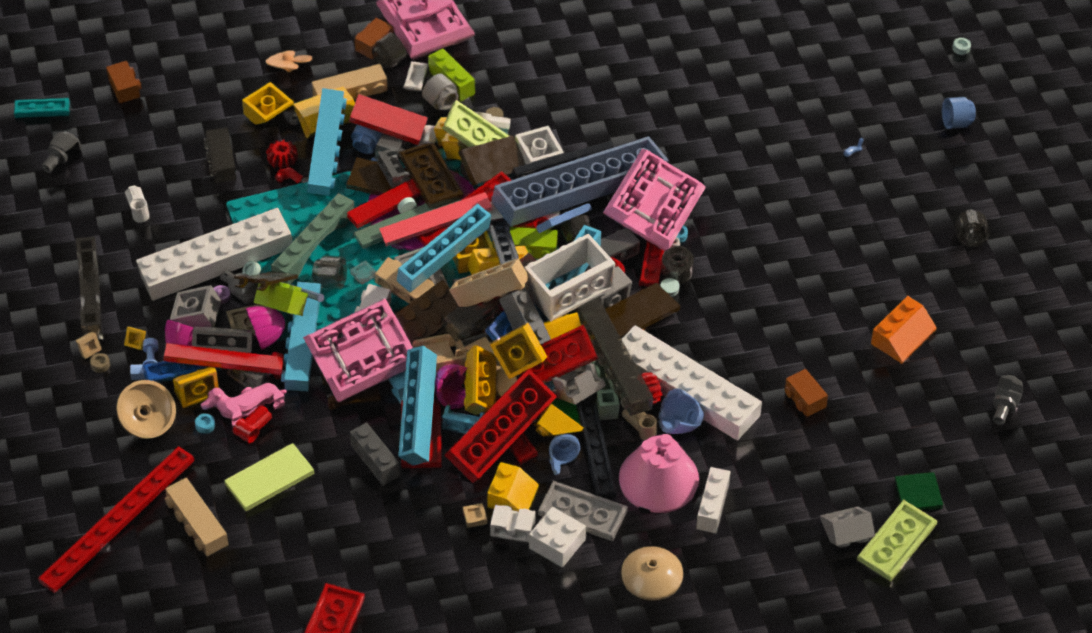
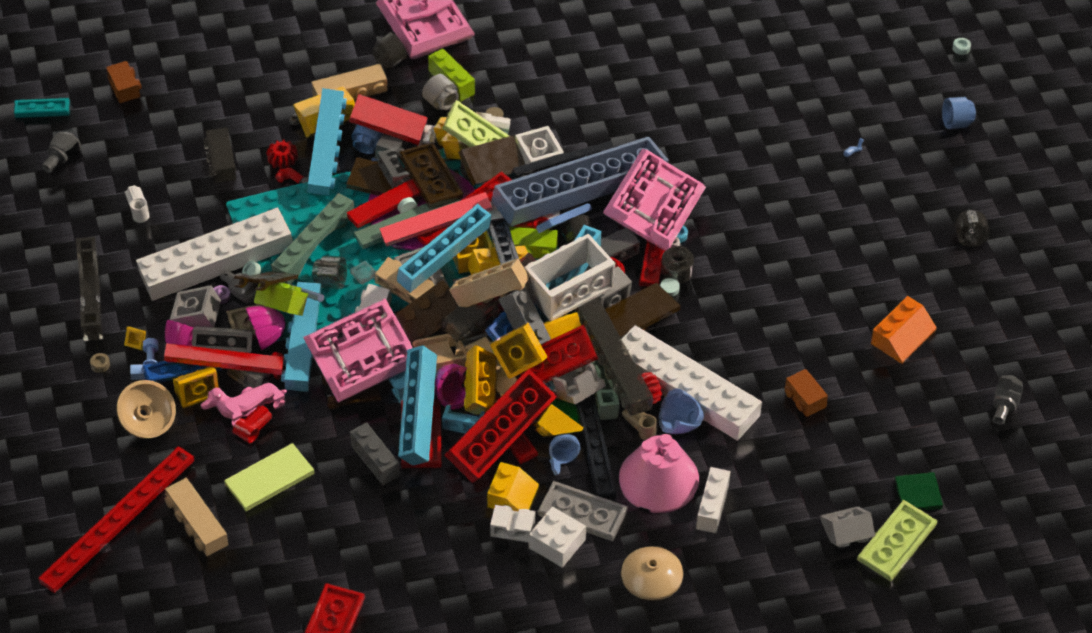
tan plate [76,332,102,359] -> none
medium azure tile [195,414,215,434] -> none
yellow slope [242,82,294,124] -> none
light nougat piece [266,51,312,72] -> none
dark orange brick [354,18,394,59] -> none
white tile [404,62,429,92] -> none
tan plate [463,503,487,528] -> none

